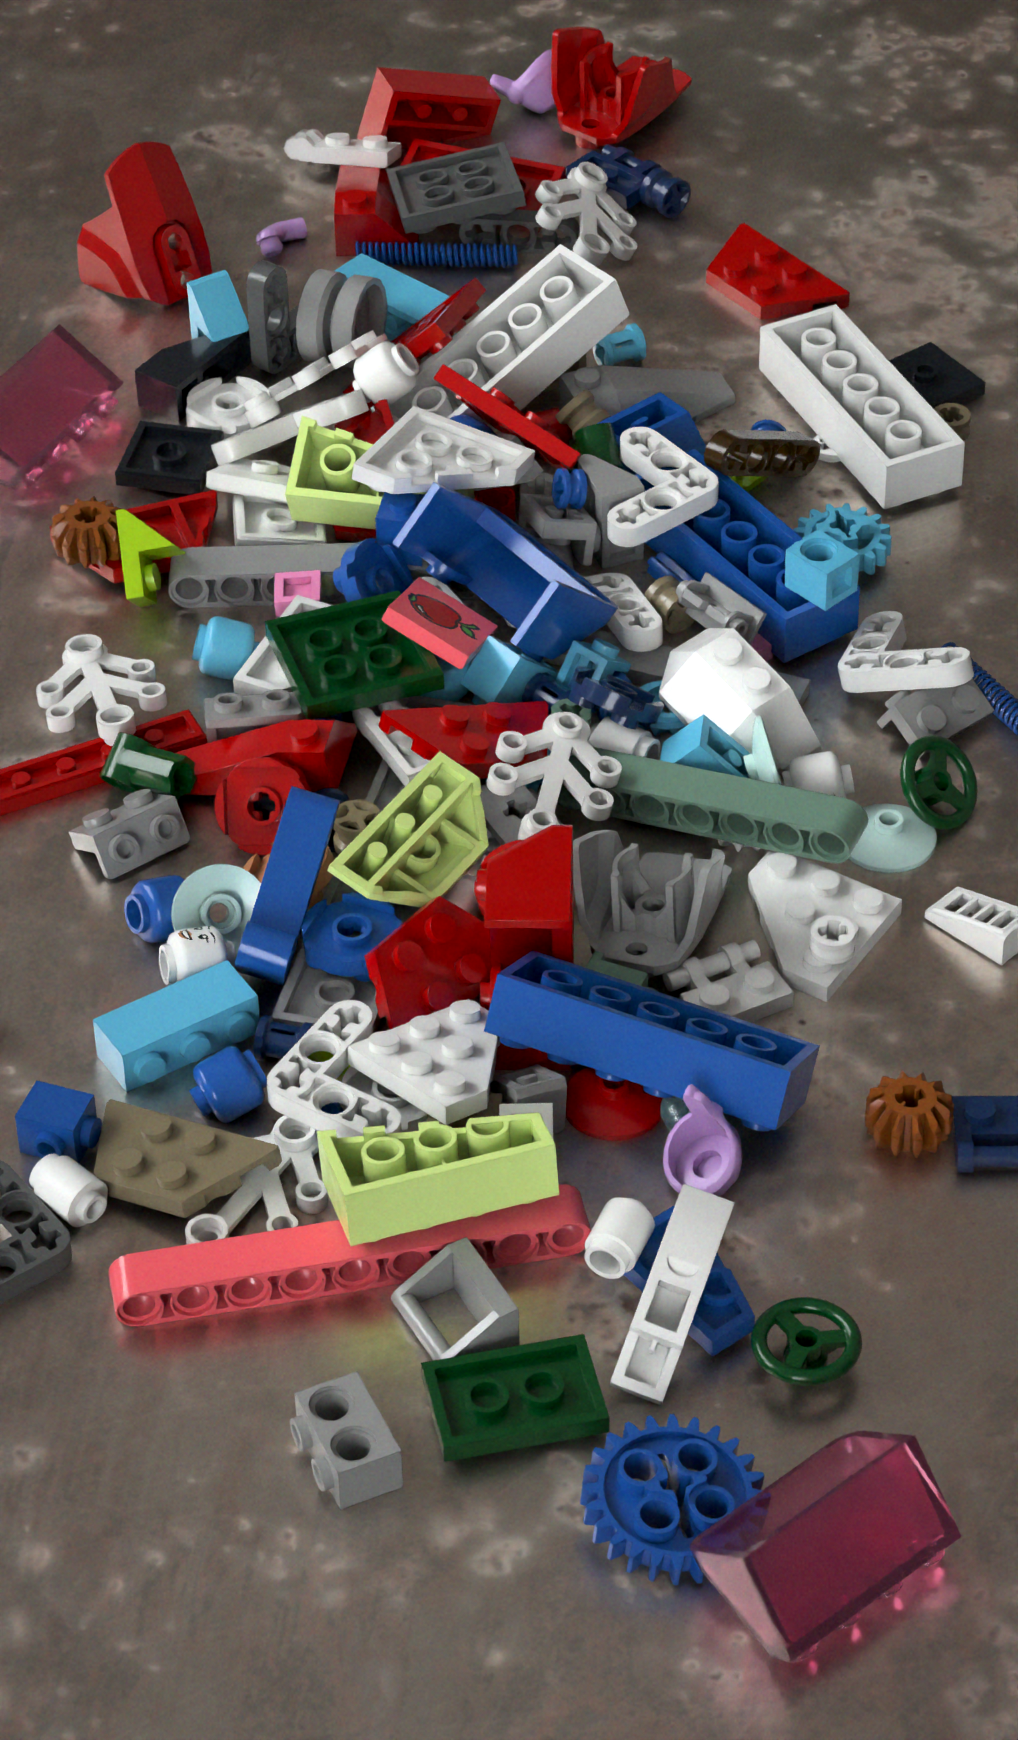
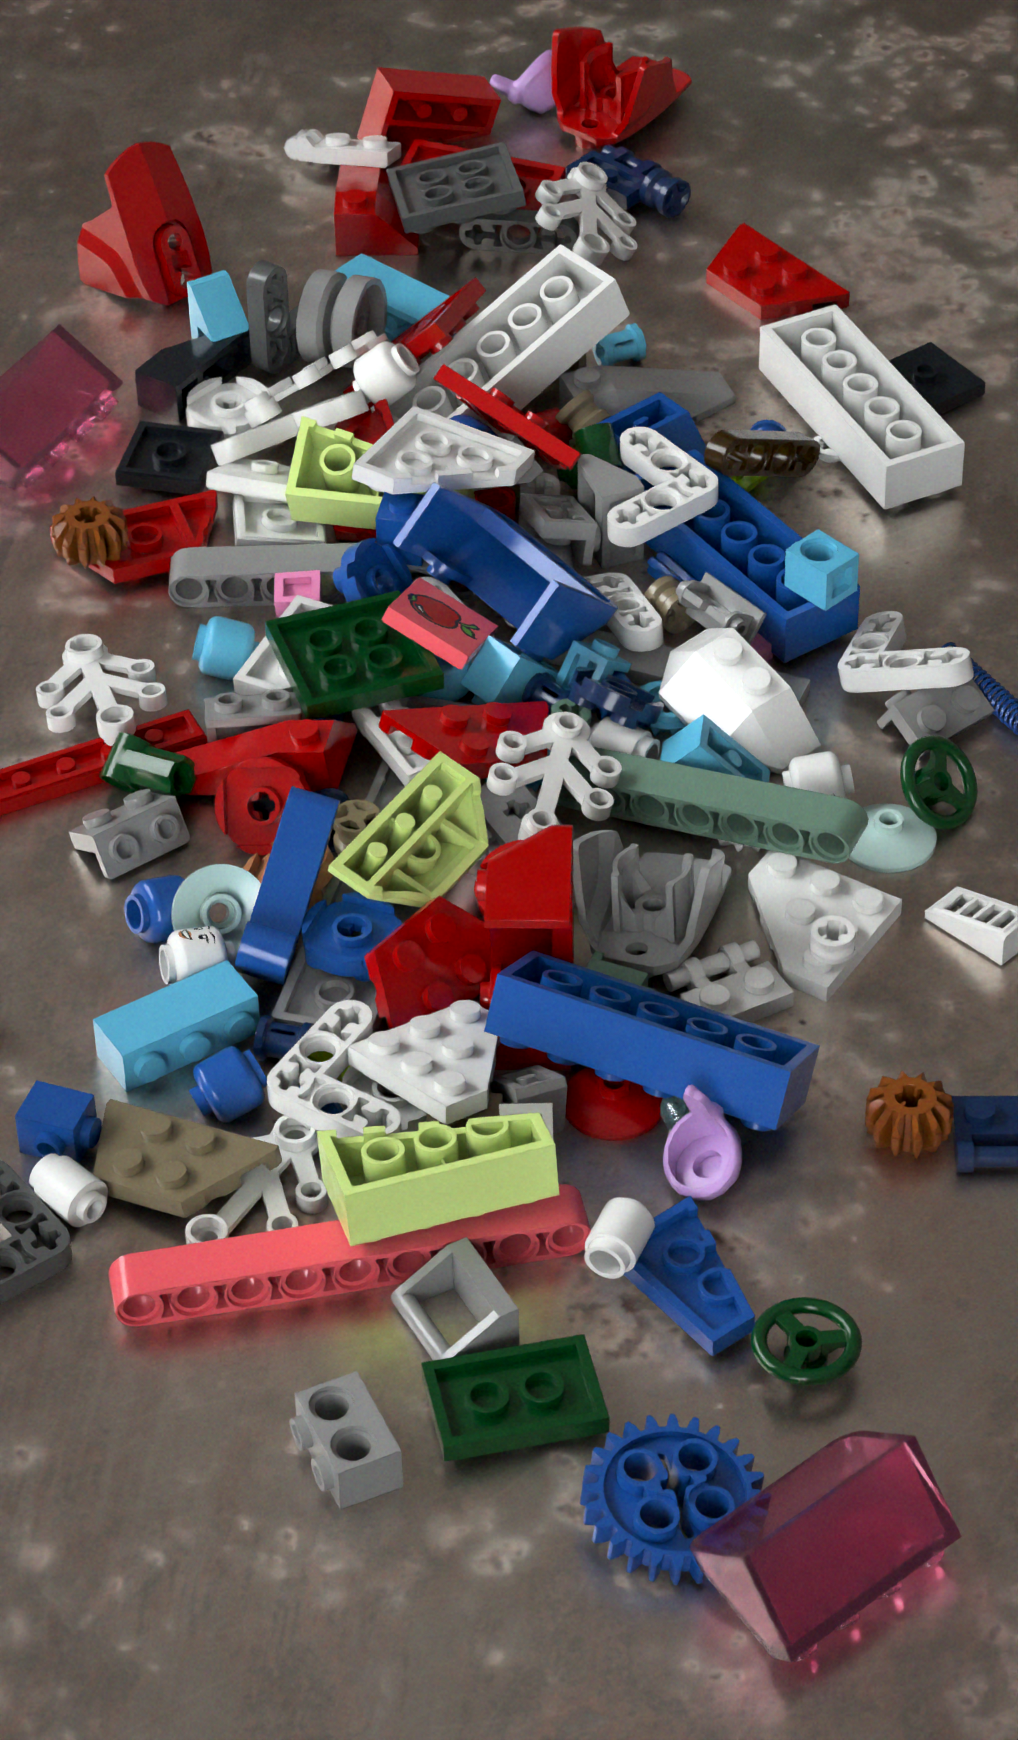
lime slope [116,509,185,607] -> none
lavender arm [256,217,307,257] -> none
blue piece [355,241,518,268] -> none
blue bush [552,468,587,509] -> none
white slope [609,1183,735,1405] -> none
light aqua dish [743,716,782,785] -> none
medium azure gear [794,503,892,579] -> none
dark tan bush [934,403,971,441] -> none

